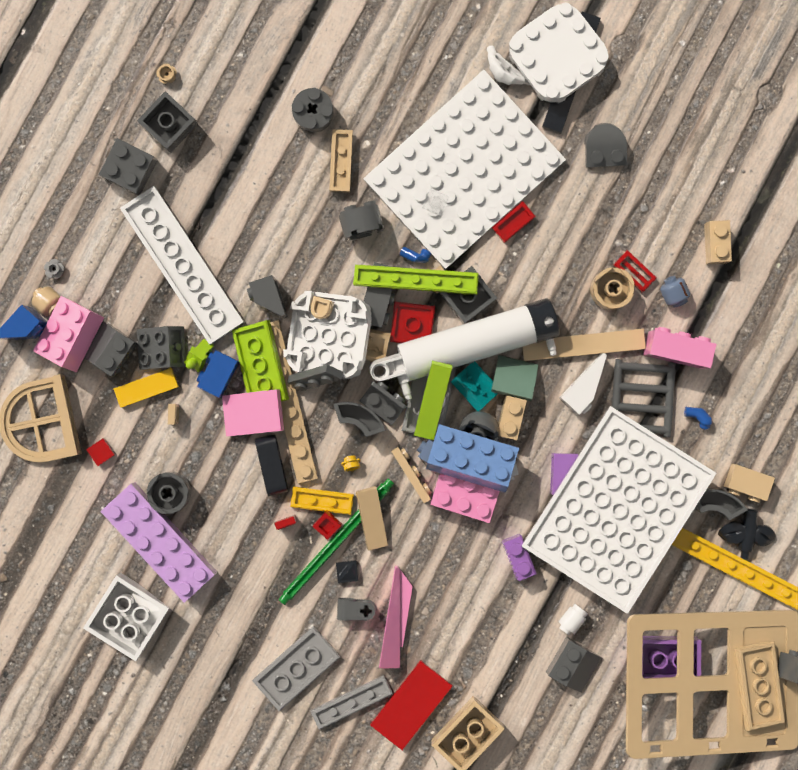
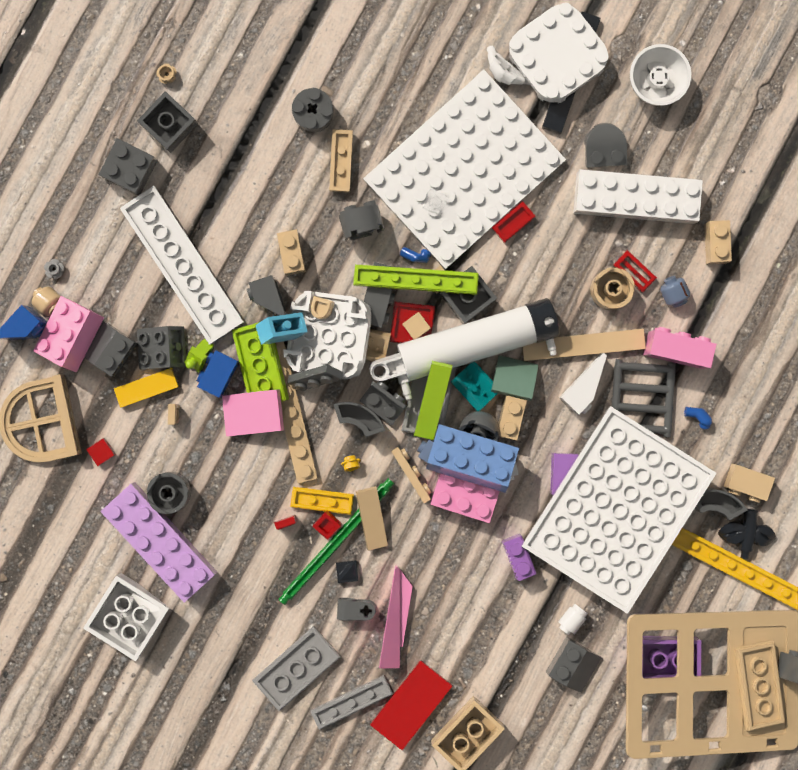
black beam [255,434,288,497] -> none
none -> medium azure brick [256,312,308,345]
none -> tan brick [277,229,306,276]
none -> tan tile [402,312,431,340]
none -> white brick [573,169,703,224]
none -> white piece [630,44,691,106]

